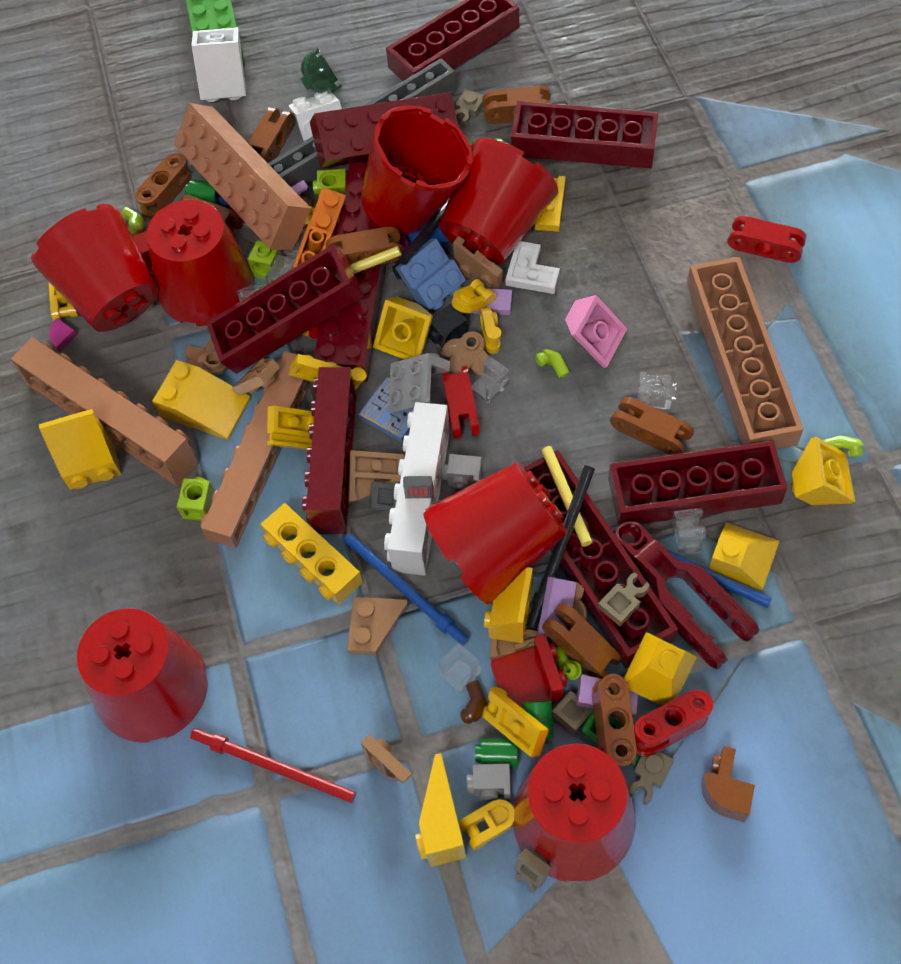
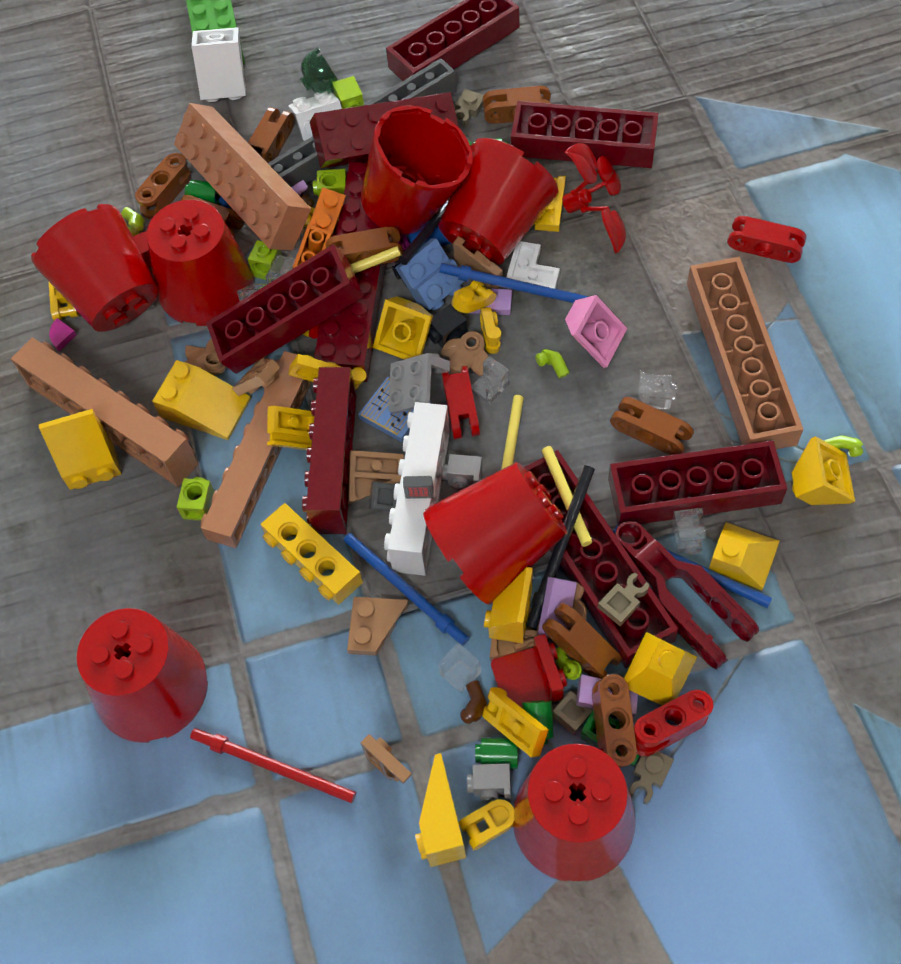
dark tan plate [514,848,551,893] -> none
dark orange brick [701,746,755,822] -> none
none -> lime brick [332,76,364,109]
none -> blue bar [439,263,588,303]
none -> light yellow bar [501,395,524,470]
none -> red plant [562,143,626,254]

